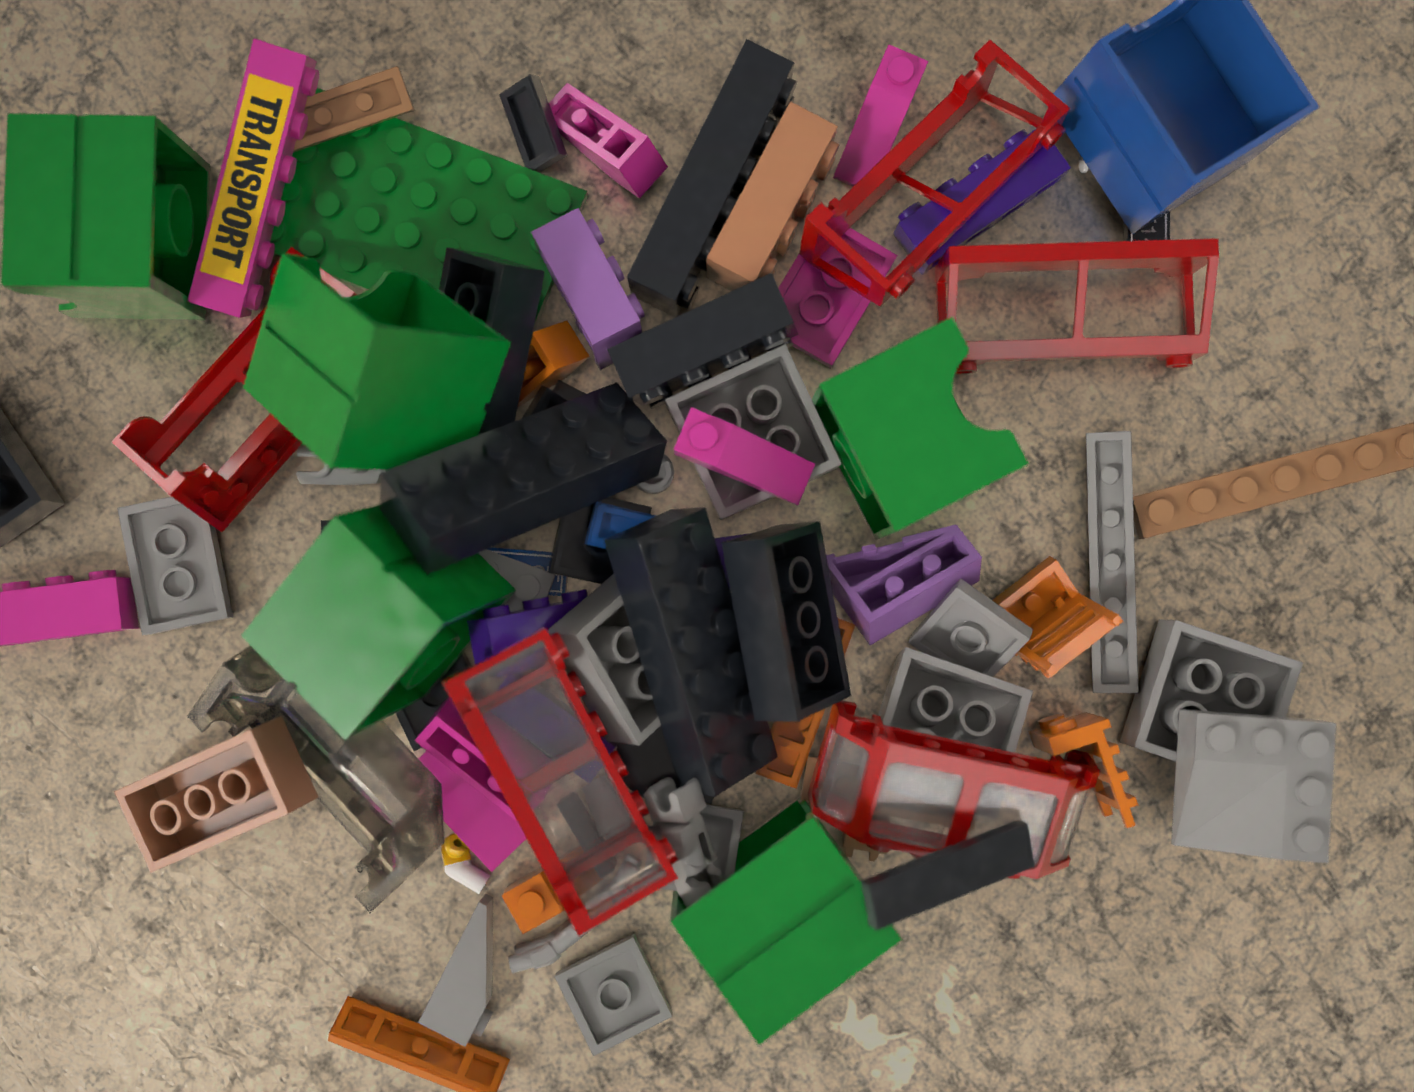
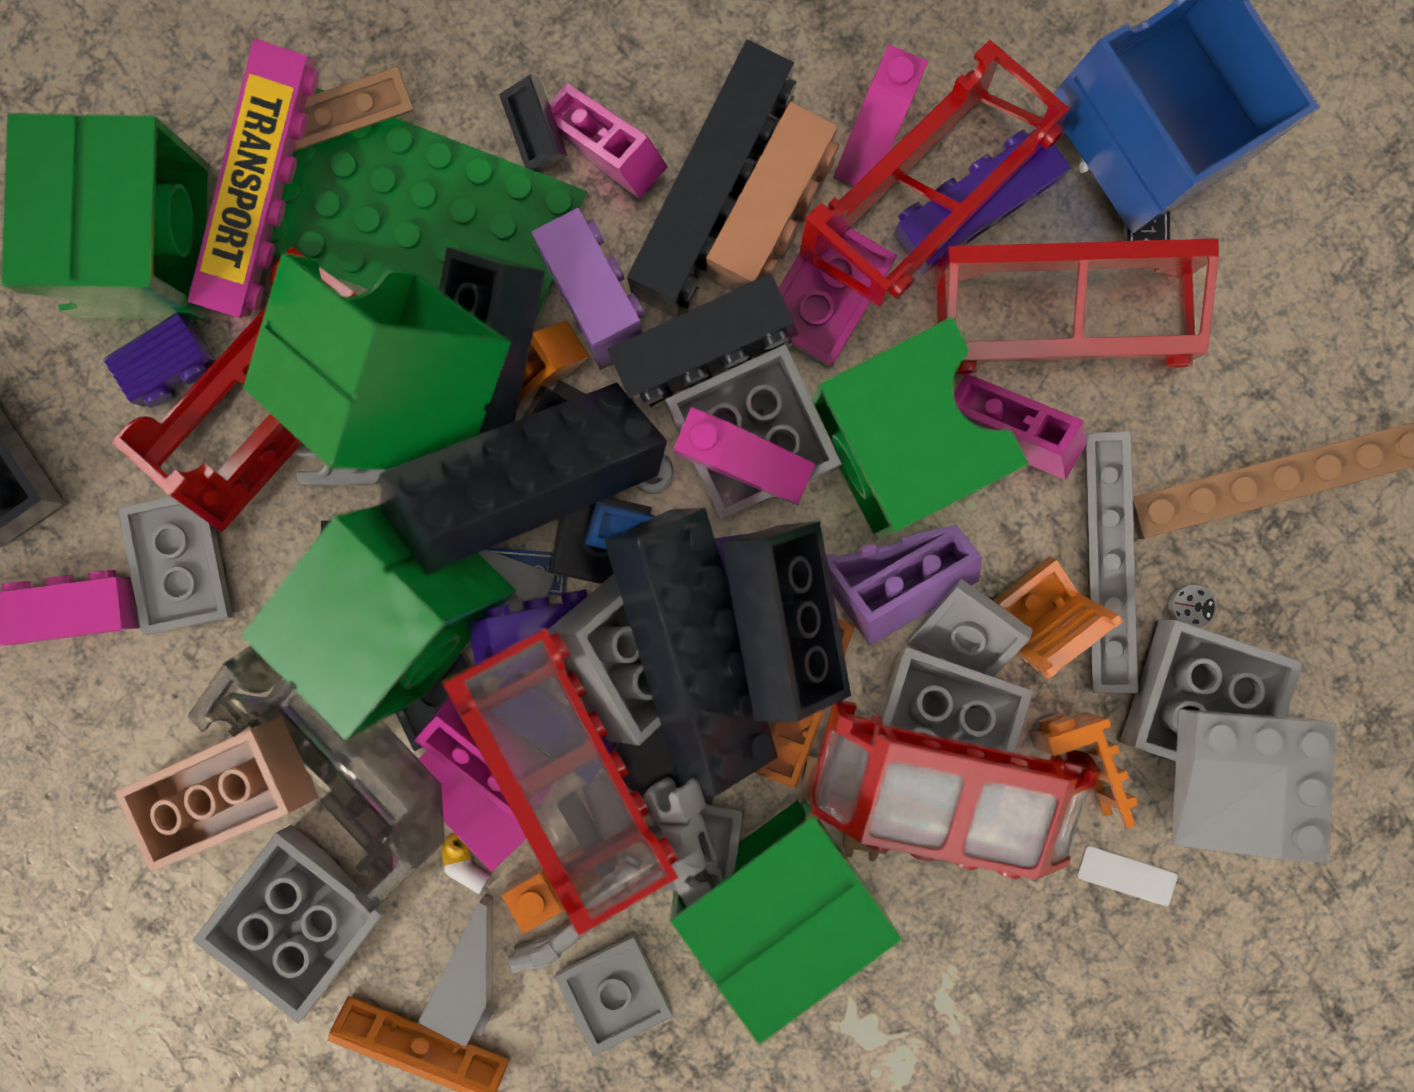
black tile [861,819,1035,930] -> none
none -> dark purple brick [103,312,215,408]
none -> light grey slope [193,825,384,1023]
none -> dark pink slope [953,374,1086,480]
none -> white sticker [1078,846,1178,906]
none -> light grey tile [1168,585,1216,628]

